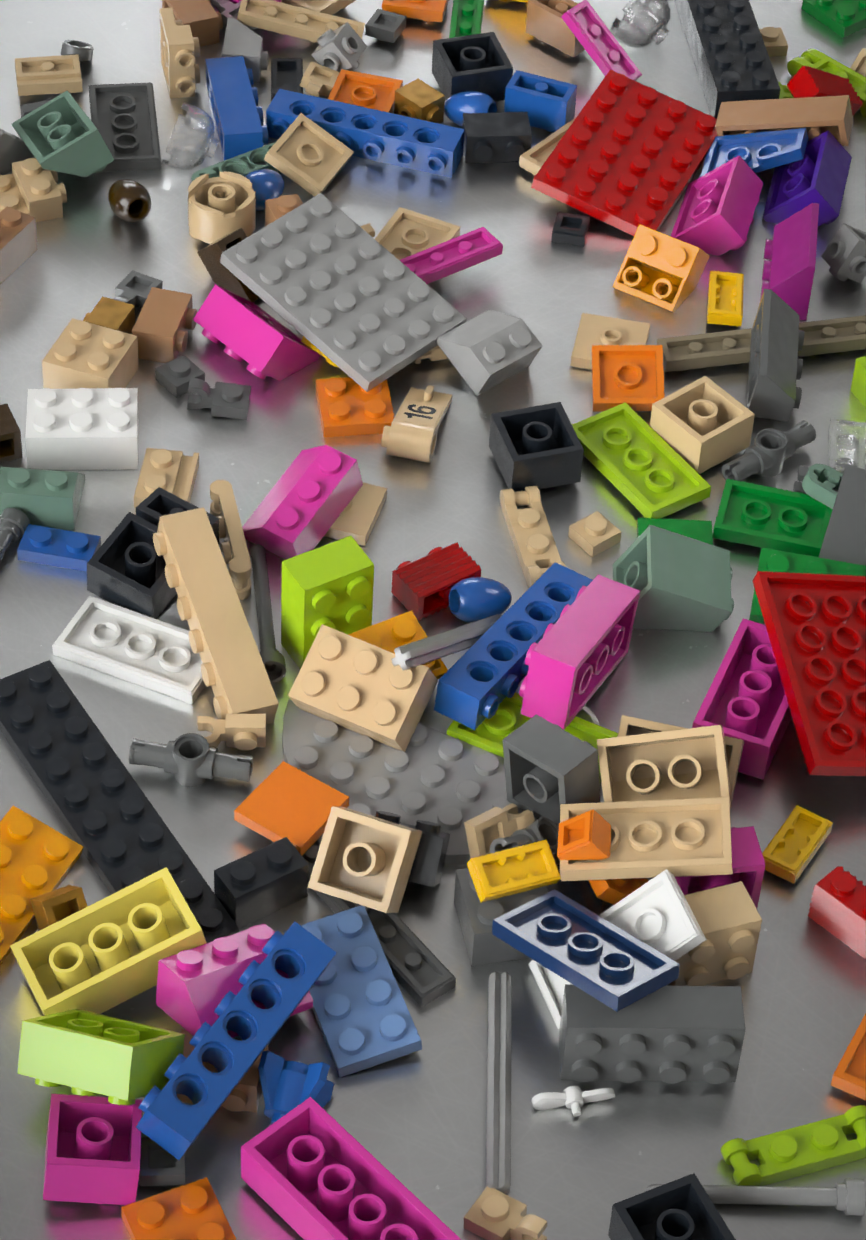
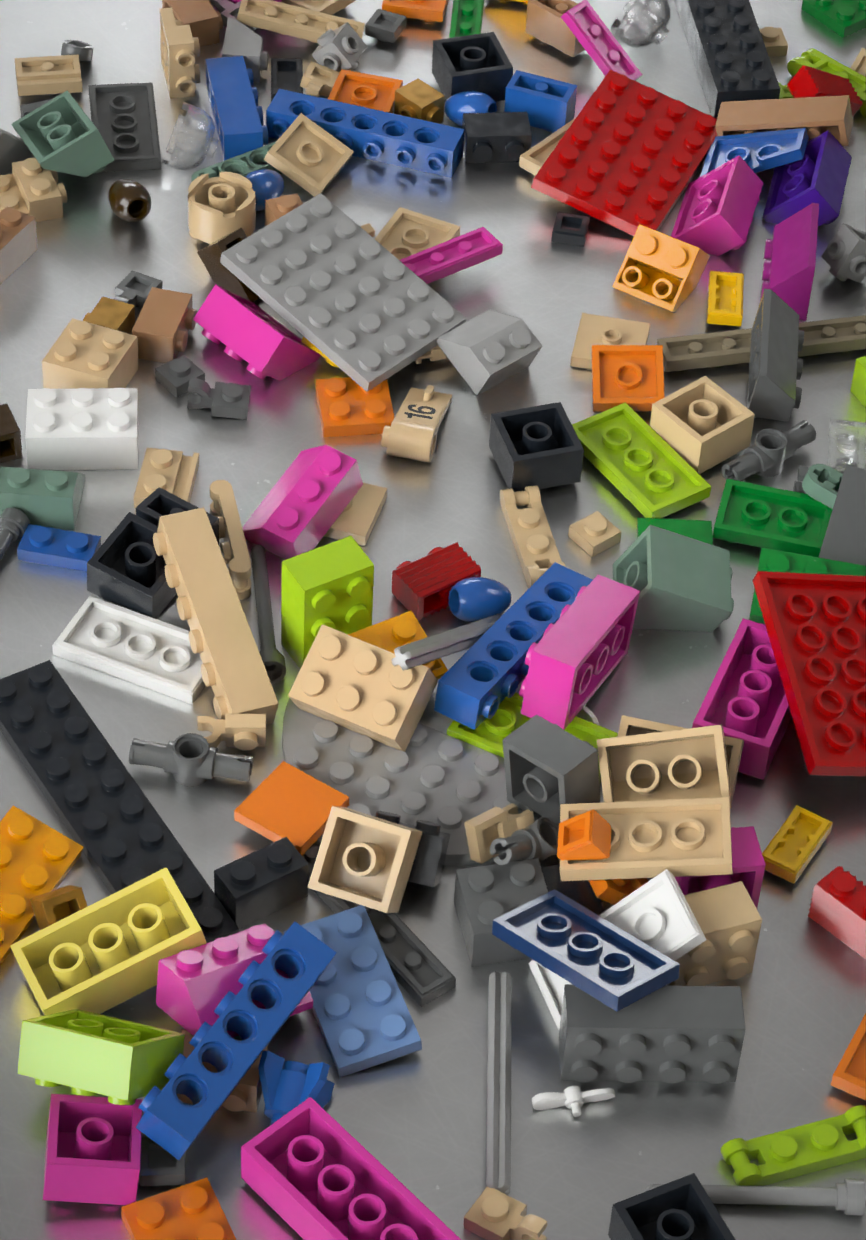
yellow plate [466,839,561,903] -> none

